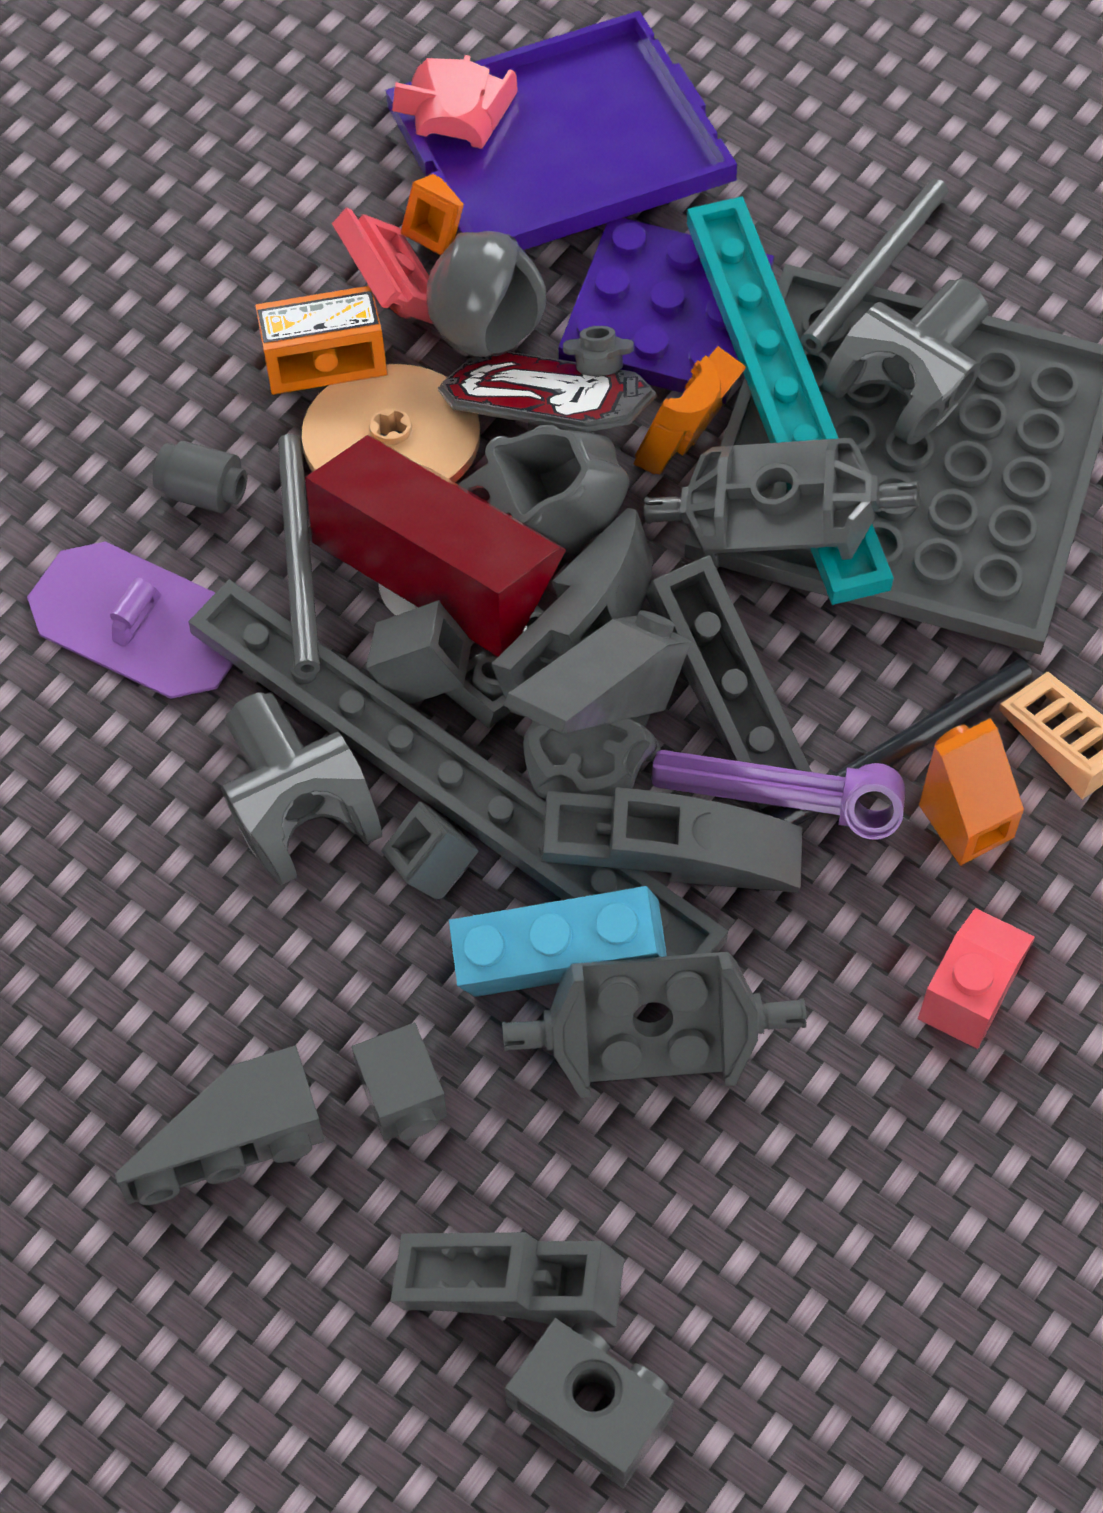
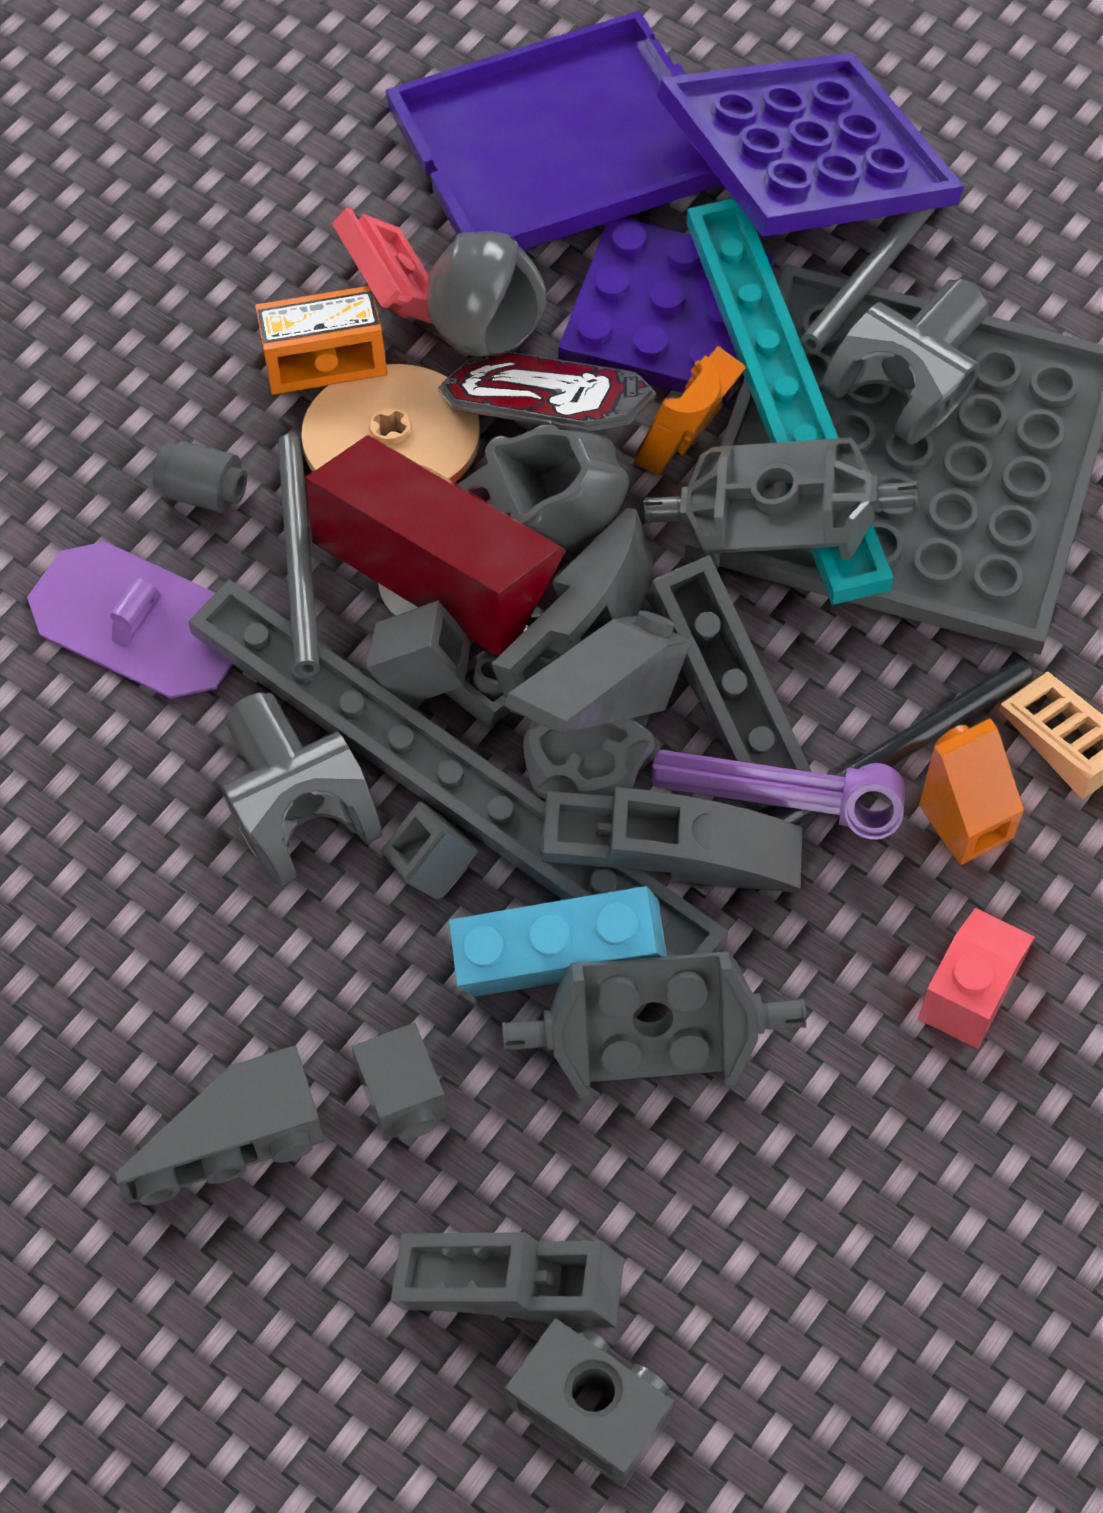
coral piece [392,55,518,149] -> none
orange slope [400,174,464,255] -> none
dark grey plate [563,326,634,376] -> none
none -> dark purple plate [657,53,964,236]

